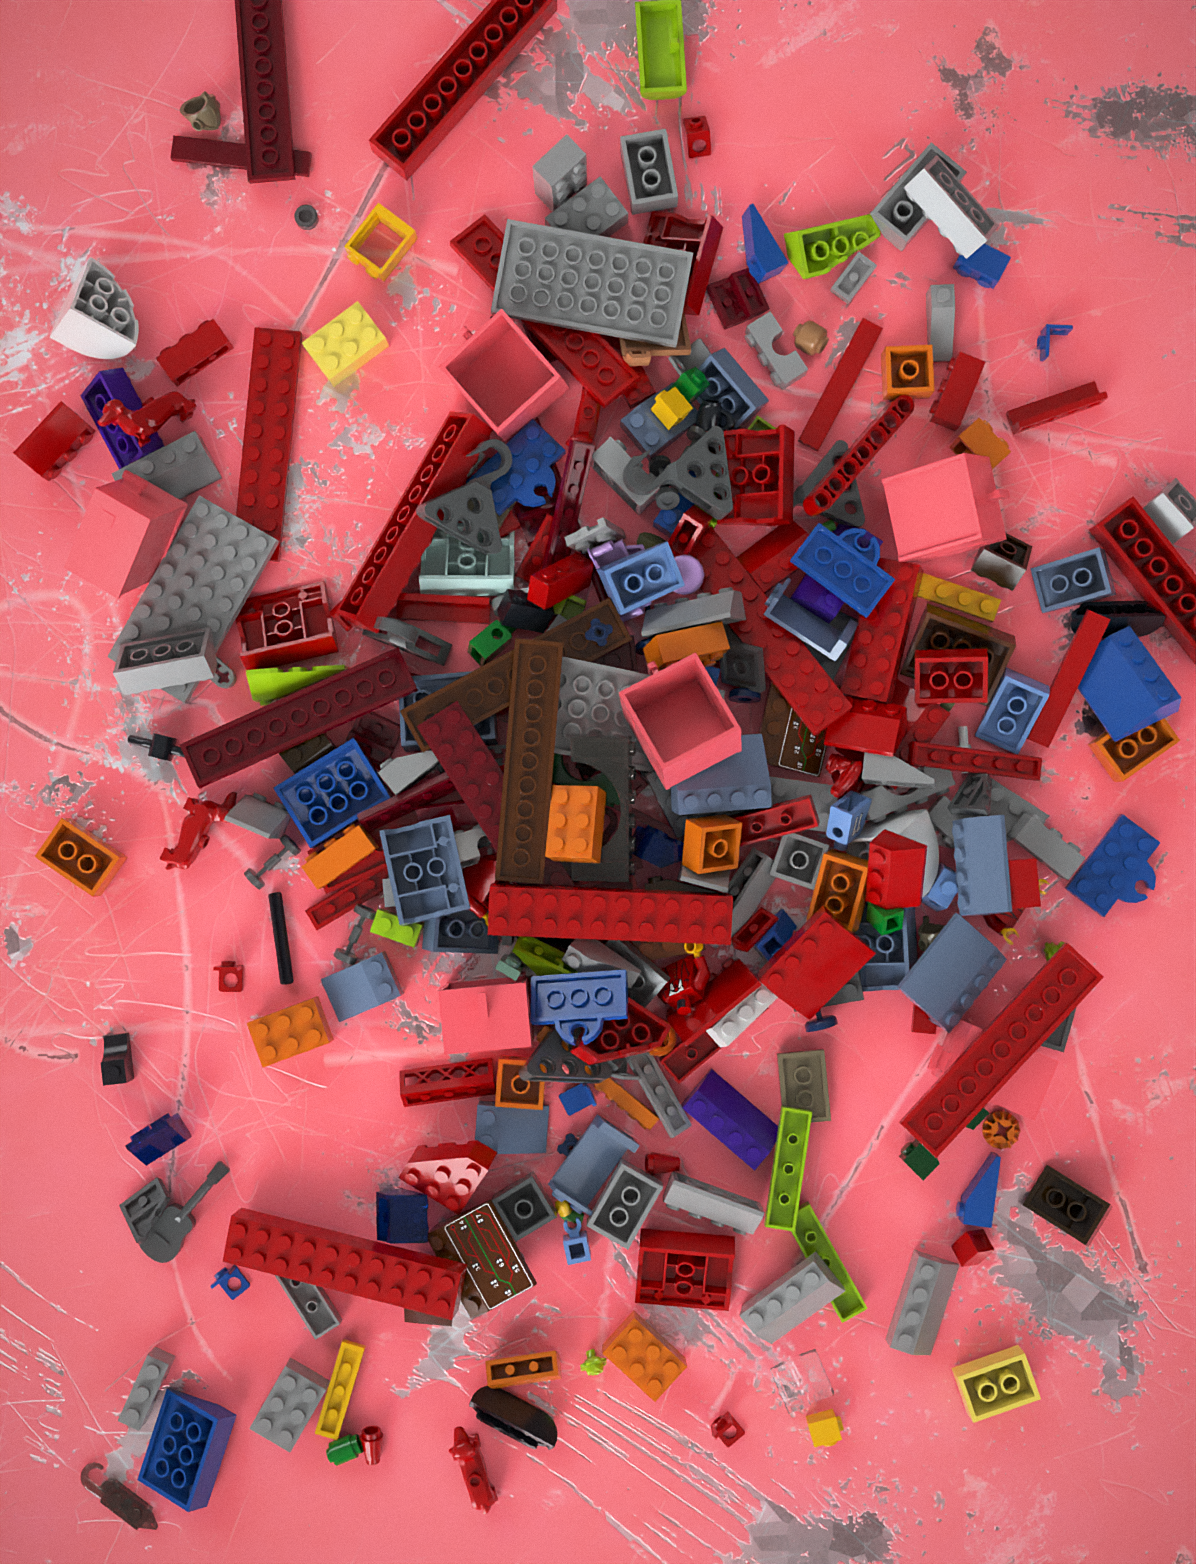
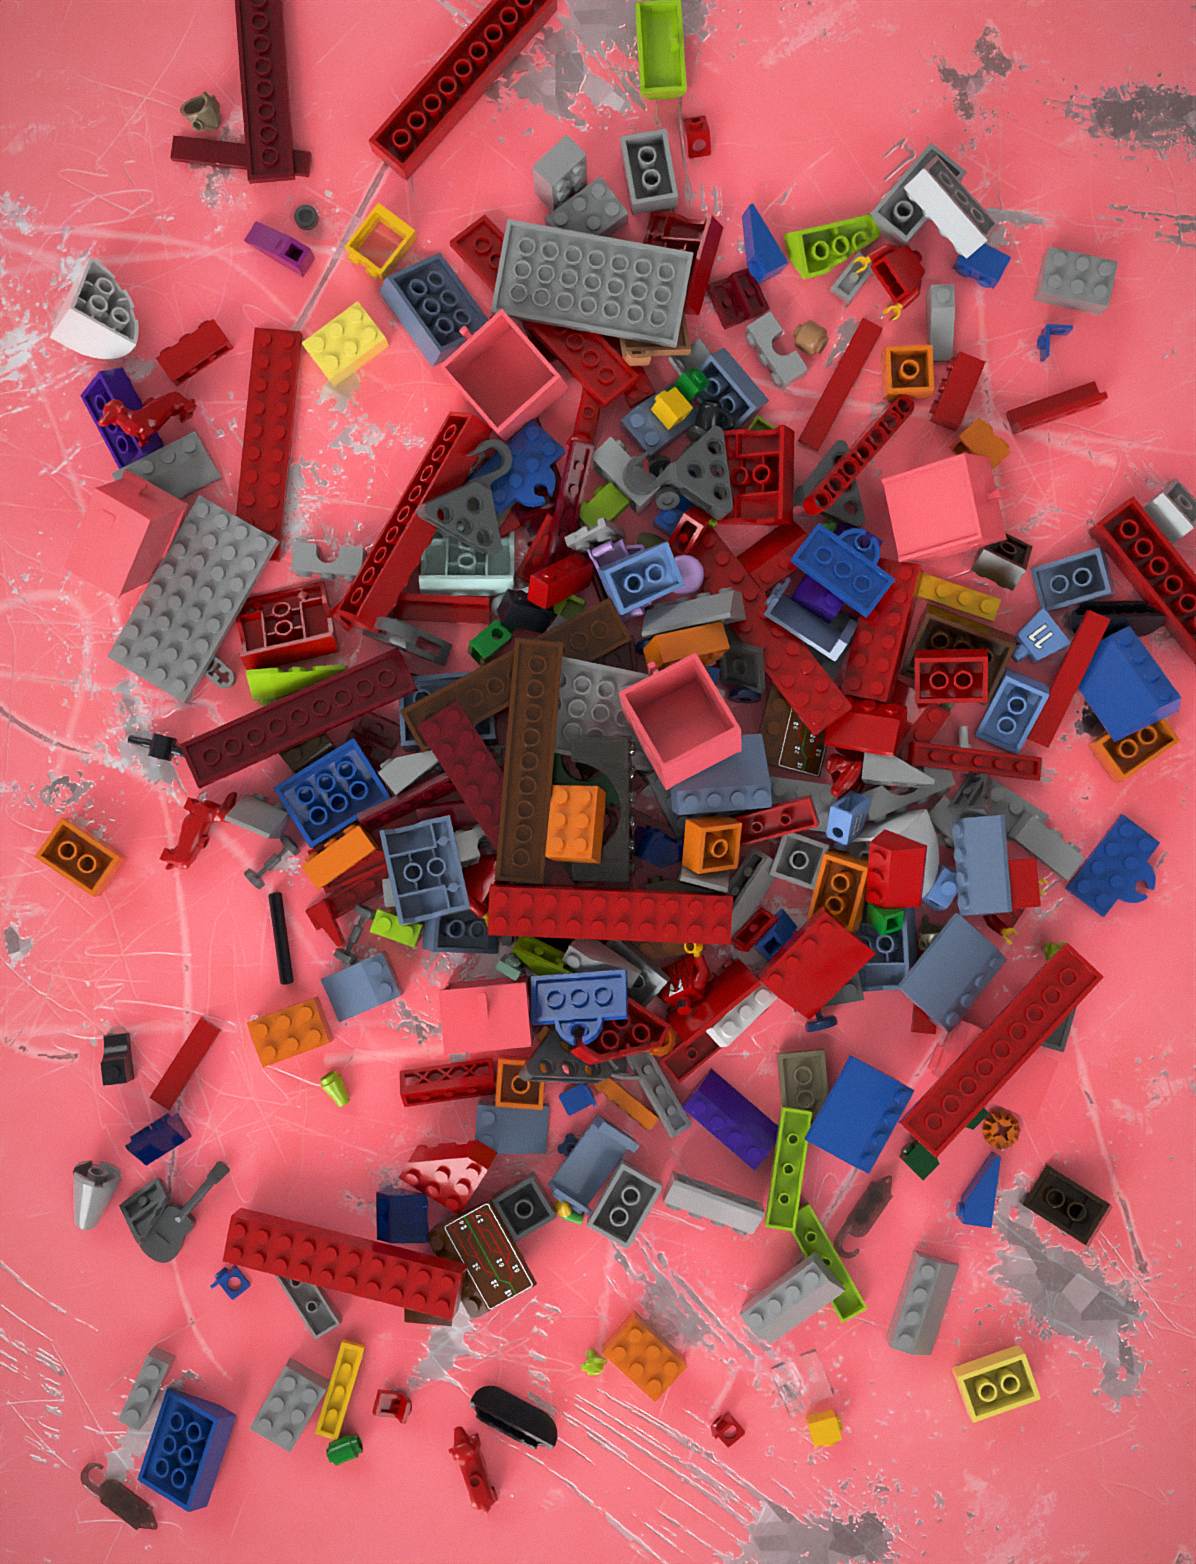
red slope [13,401,96,481] -> none
light grey slope [113,627,217,695] -> none
red bracket [213,961,243,992] -> none
red cone [360,1426,383,1465] -> none
orange brick [485,1350,562,1389] -> none
medium blue brick [563,1217,591,1265] -> none
dark blue plate [585,618,613,646] -> none
red piece [635,1228,735,1311] -> none
red cone [645,1152,680,1176] -> none
red panel [951,1229,995,1267] -> none
none -> light grey cone [73,1160,121,1231]
none -> red tile [149,1017,221,1110]
none -> magenta slope [244,221,315,277]
none -> light grey arch [291,542,367,582]
none -> red slope [309,898,345,947]
none -> lime cone [320,1070,351,1107]
none -> red bracket [372,1389,412,1424]
none -> sand blue slope [379,253,488,367]
none -> lime brick [578,482,630,528]
none -> blue slope [804,1055,915,1174]
none -> clear smoke plate [834,1175,893,1258]
none -> red torso [851,244,925,320]
none -> medium blue torso [1011,608,1071,663]
none -> light grey brick [1033,247,1118,315]

